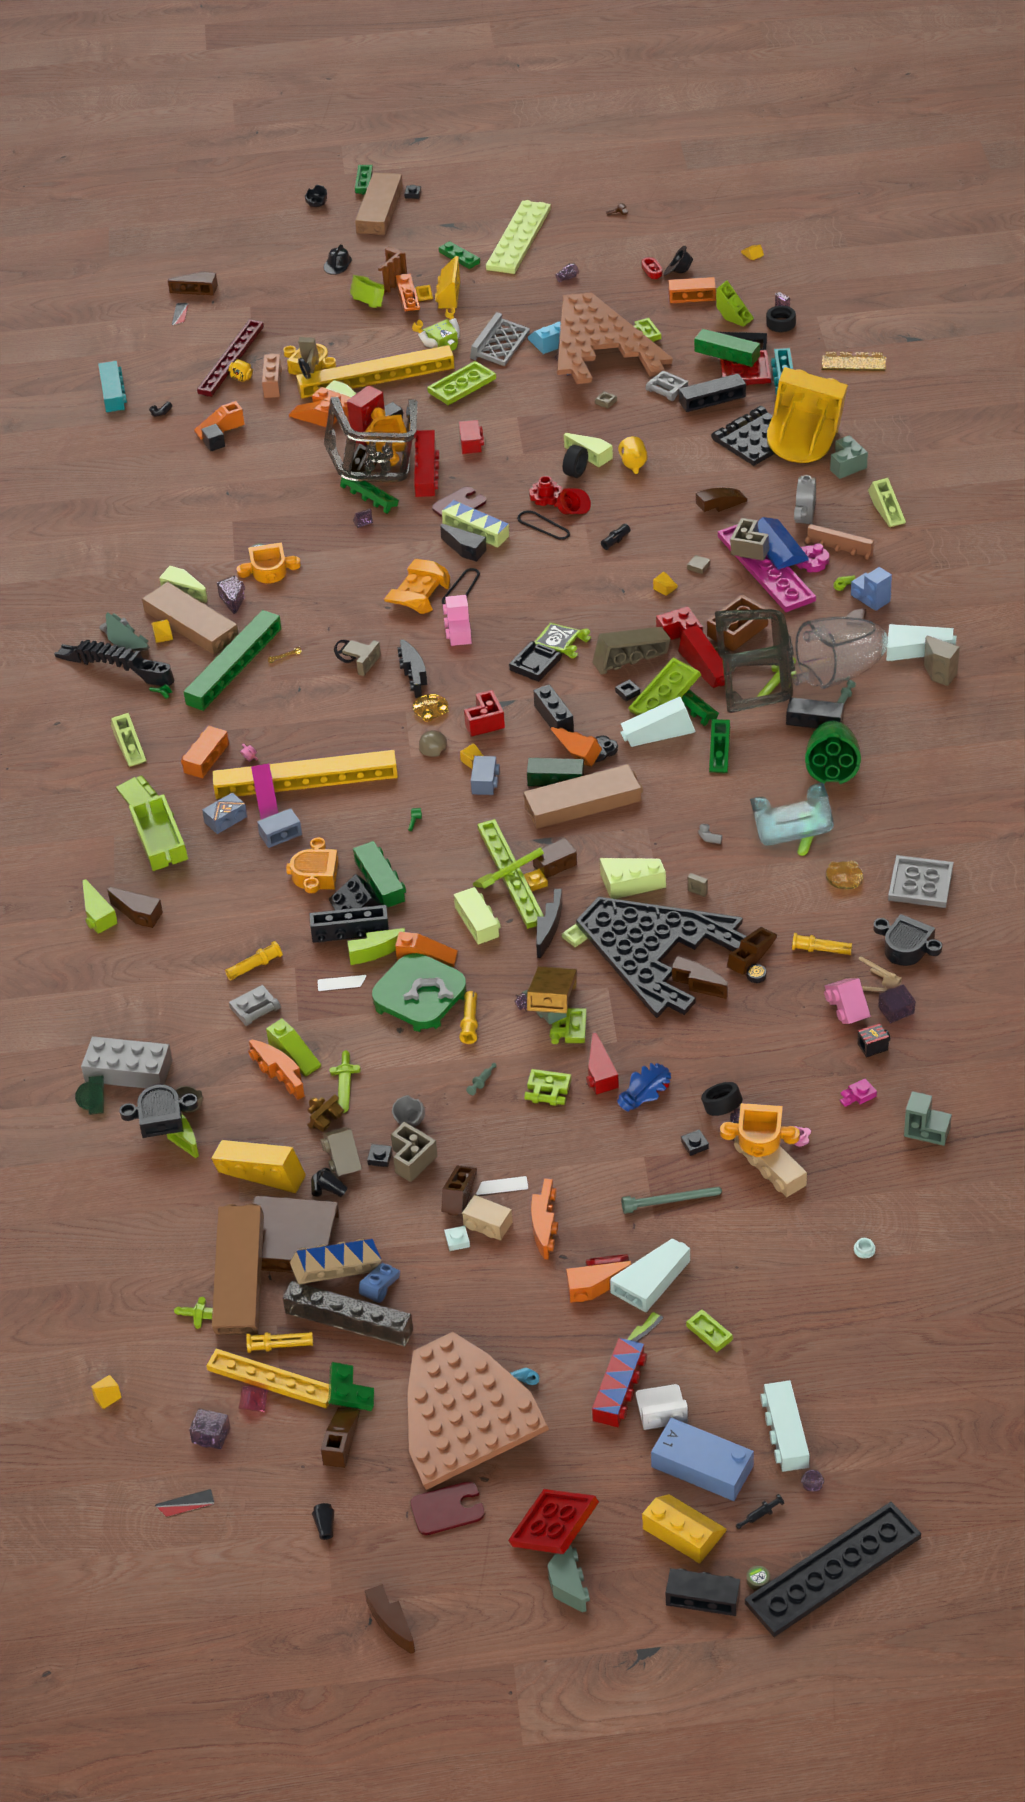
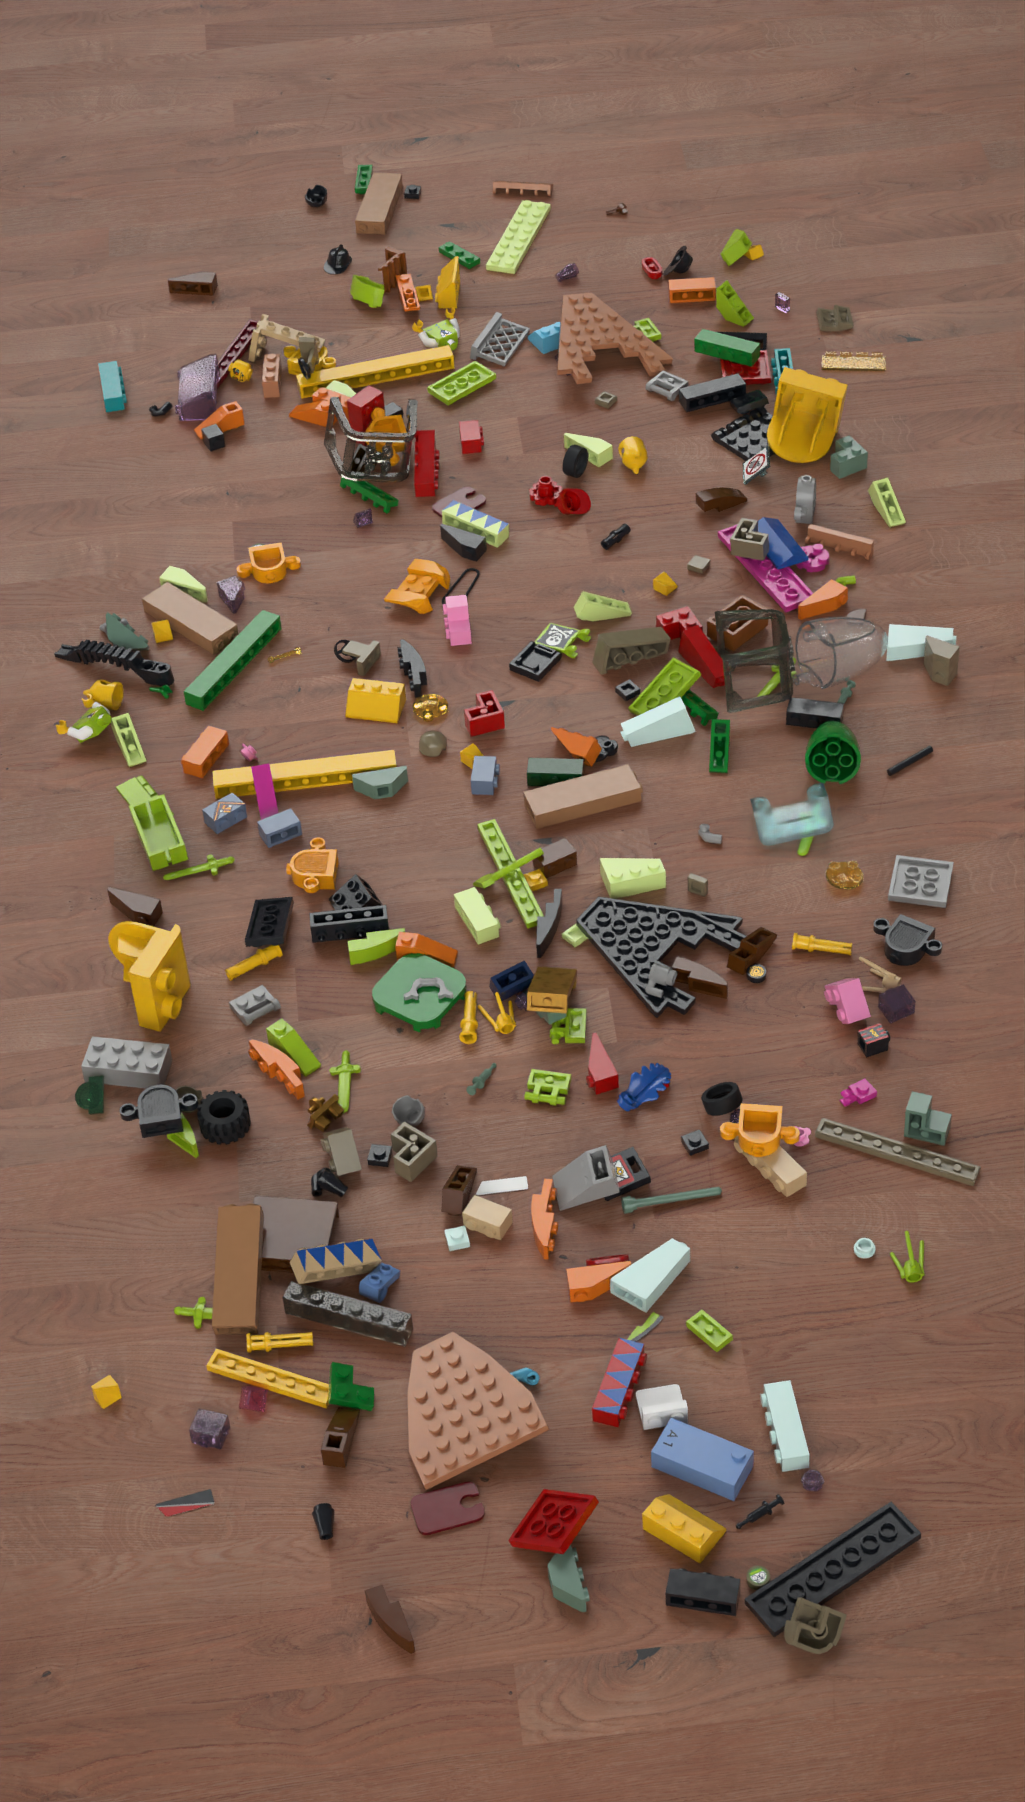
lime slope [83,879,118,934] -> none
sticker [172,303,188,325] -> none
yellow wedge [211,1140,306,1193] -> none
white sticker [318,975,366,991] -> none
brick [353,841,406,908] -> none
green hand [408,808,422,831] -> none
black piece [517,510,570,540] -> none
black brick [533,684,574,732] -> none
black tyre [766,305,796,332] -> none
medium blue brick [851,567,892,611] -> none
none -> torso [56,694,112,743]
none -> yellow piece [83,679,124,710]
none -> yellow plate [108,921,191,1032]
none -> lime sword [163,854,235,880]
none -> clear purple windscreen [175,354,220,421]
none -> black tyre [197,1090,251,1145]
none -> black plate [245,897,294,947]
none -> tan bracket [248,314,325,362]
none -> yellow slope [345,678,406,723]
none -> sand green slope [352,766,408,799]
none -> yellow plant [477,992,516,1034]
none -> dark blue brick [489,960,534,1001]
none -> nougat hinge [493,181,553,197]
none -> light grey slope [552,1145,620,1211]
none -> yellowish green slope [574,591,632,622]
none -> black container [604,1147,651,1201]
none -> light grey piece [645,963,677,998]
none -> lime slope [721,229,752,266]
none -> black plate [729,389,769,414]
none -> piece [742,445,770,485]
none -> dark tan brick [784,1597,847,1654]
none -> orange slope [798,579,848,620]
none -> dark tan tile [815,1118,981,1186]
none -> dark tan slope [816,305,854,331]
none -> black bar [887,746,933,776]
none -> lime plant [890,1231,925,1282]

